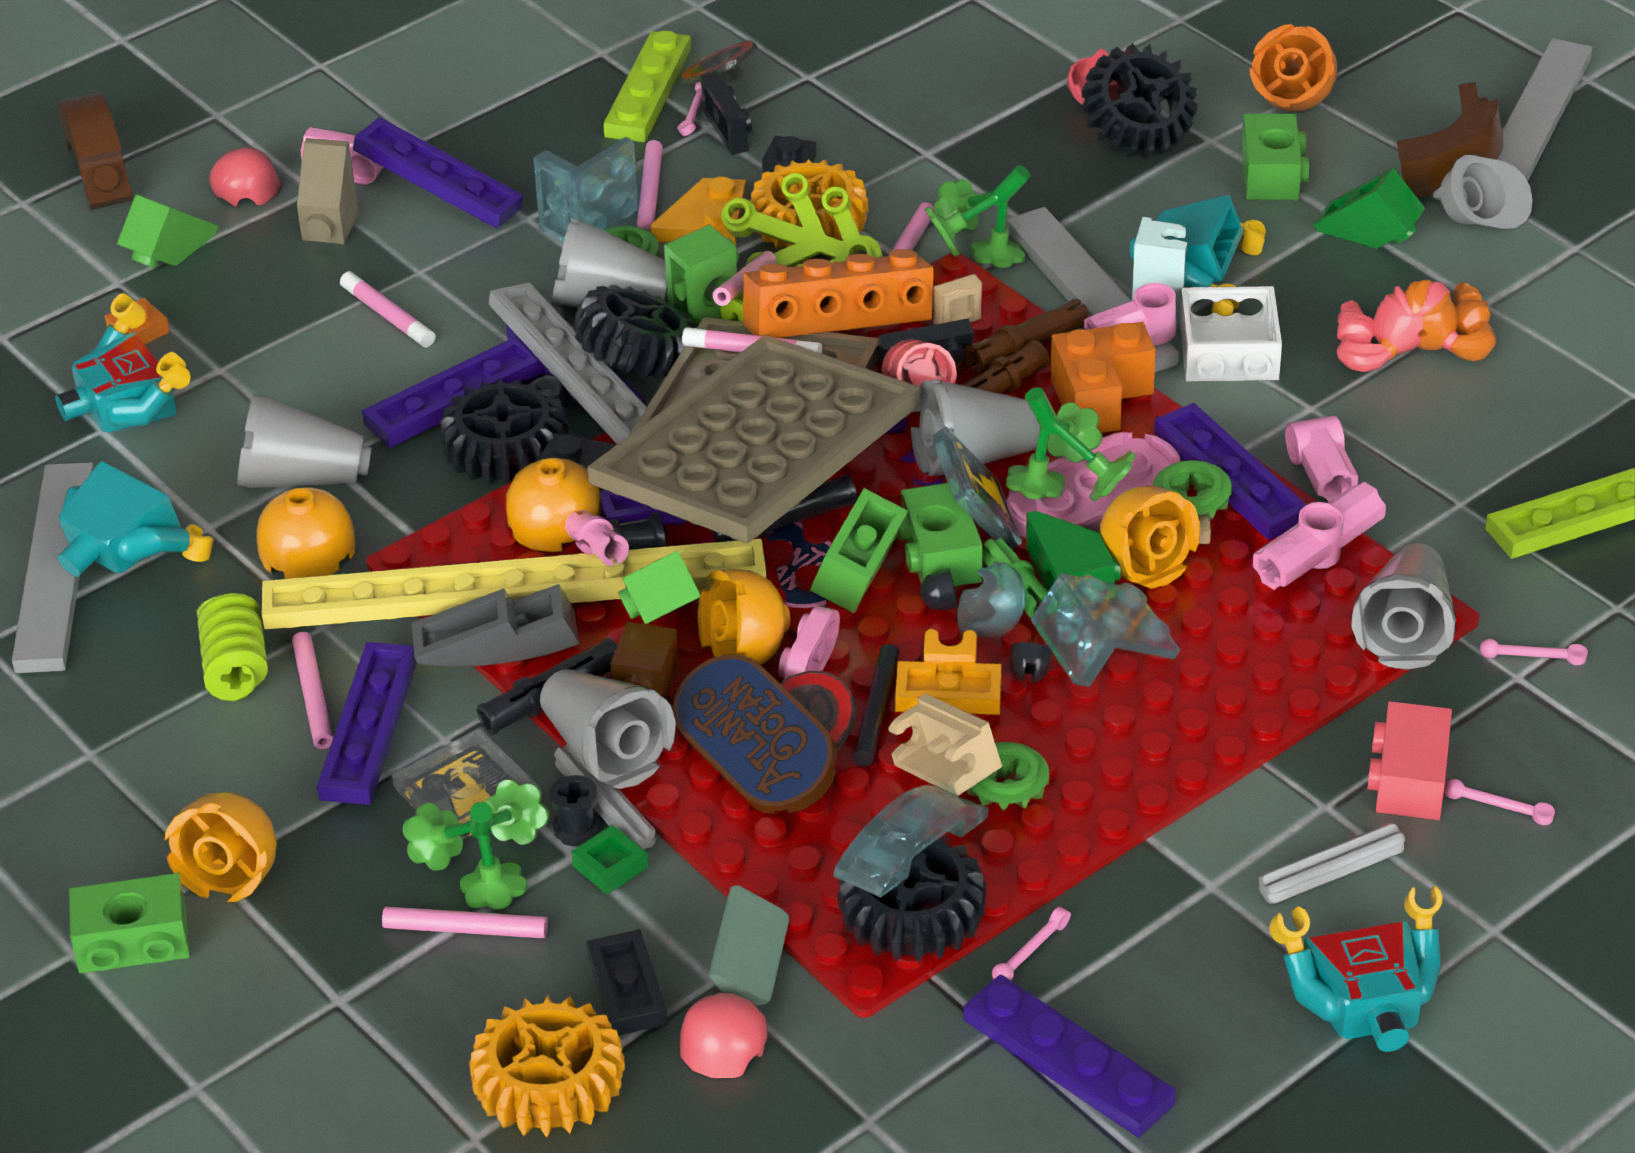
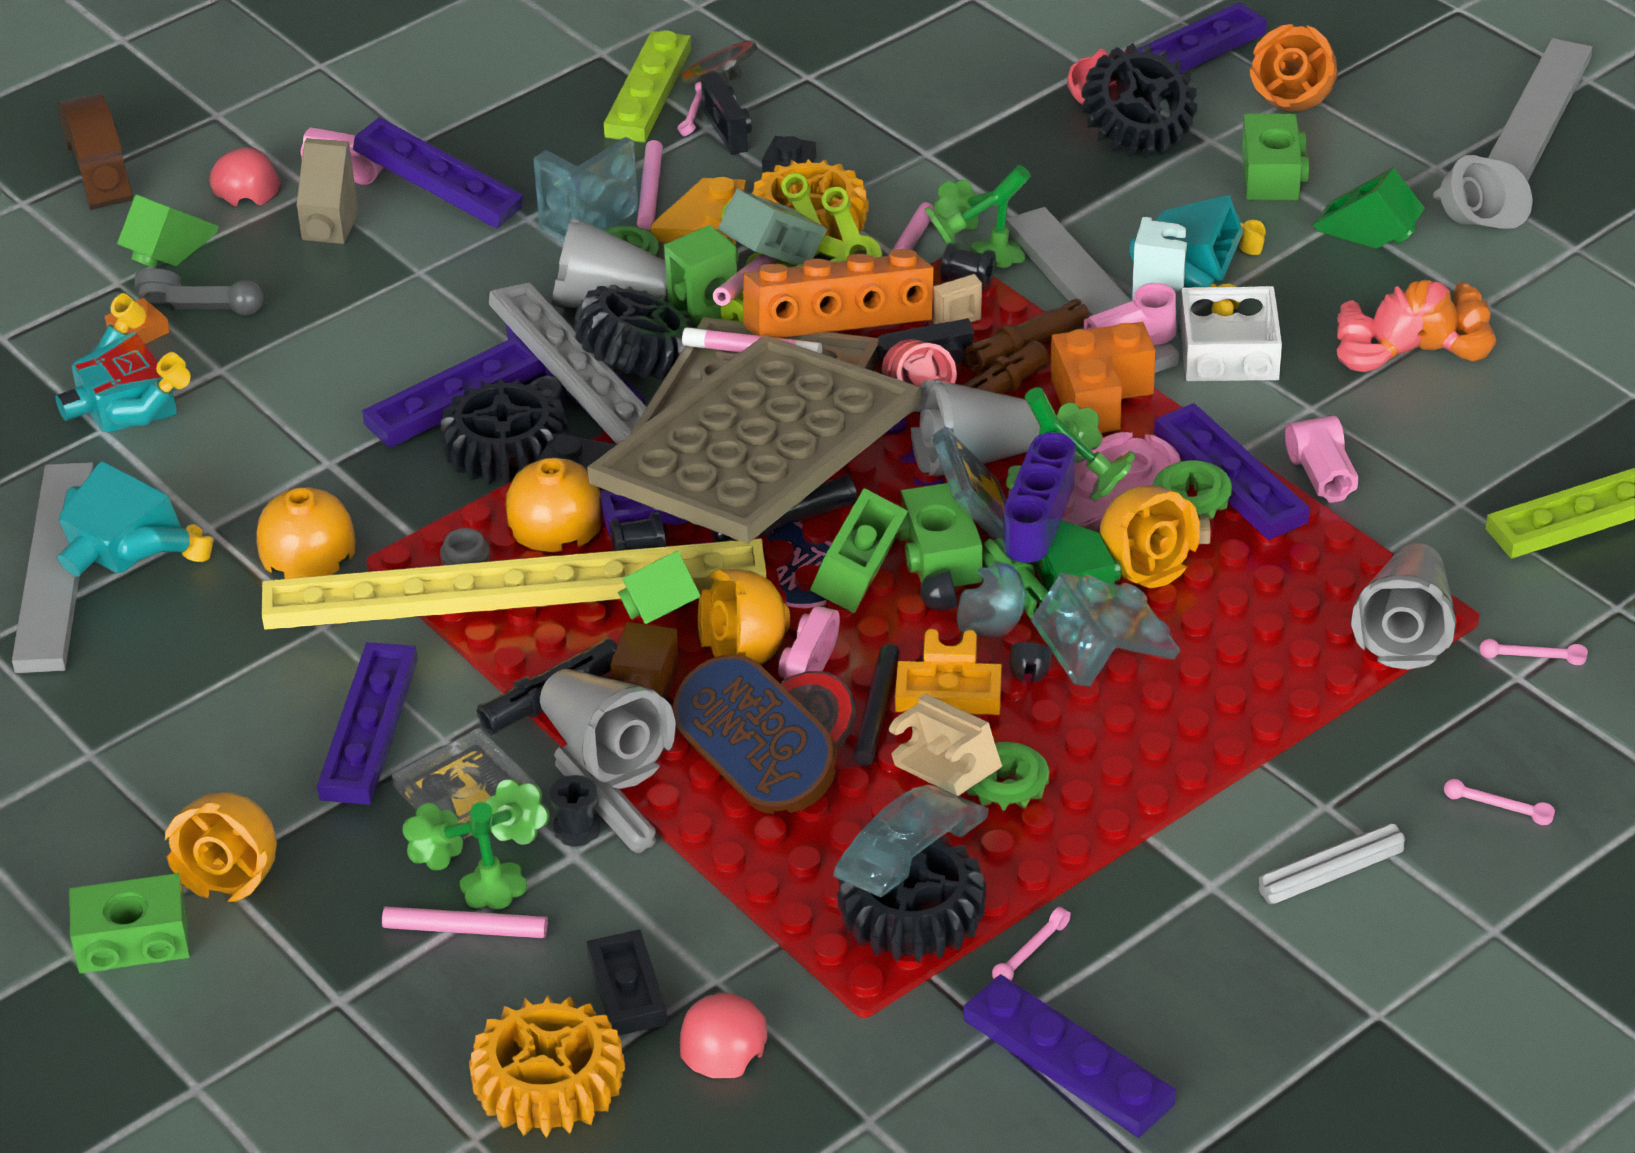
lime piece [196,593,268,702] -> none
light grey cone [237,394,372,489] -> none
bright pink piece [292,632,333,749] -> none
bright pink bar [340,271,436,348] -> none
dark grey slope [411,584,579,666] -> none
bright pink pin [565,509,629,566] -> none
green plate [571,825,649,895] -> none
sand green slope [709,885,790,1006] -> none
bright pink piece [1253,482,1386,590] -> none
teal torso [1269,886,1443,1052] -> none
coral brick [1367,701,1452,820] -> none
reddish brown arch [1397,82,1503,198] -> none
none -> dark grey piece [134,268,264,316]
none -> dark grey plate [440,528,490,566]
none -> sand green brick [717,189,827,265]
none -> black bush [940,242,996,291]
none -> dark purple beam [1004,432,1075,563]
none -> dark purple plate [1137,2,1267,73]

